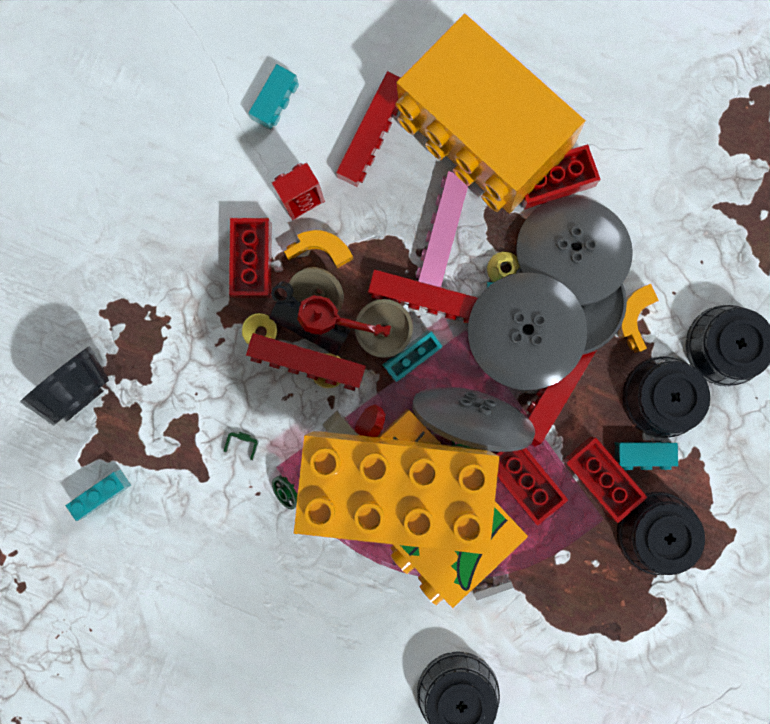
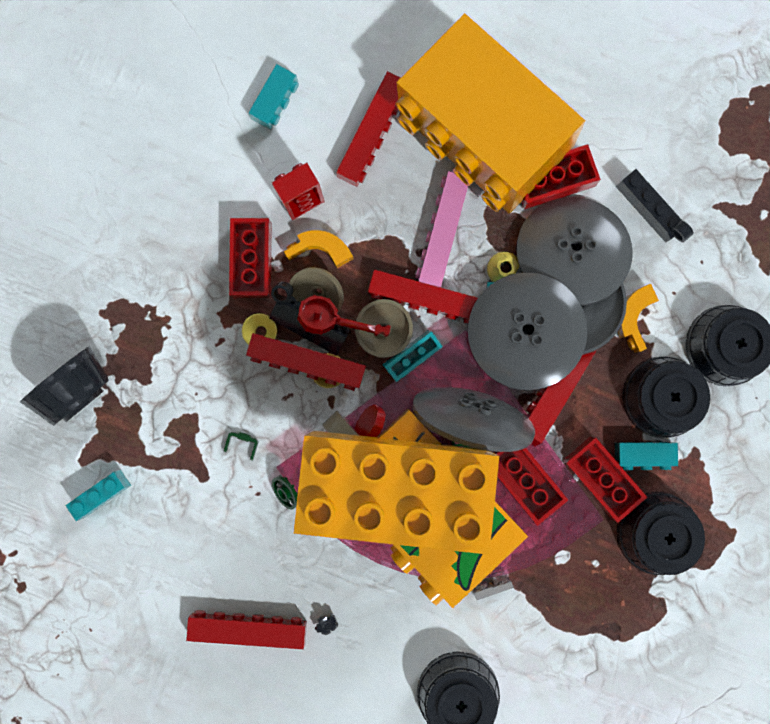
none -> red brick [186,610,307,650]
none -> black plant [315,614,338,635]
none -> black hinge [615,169,694,243]

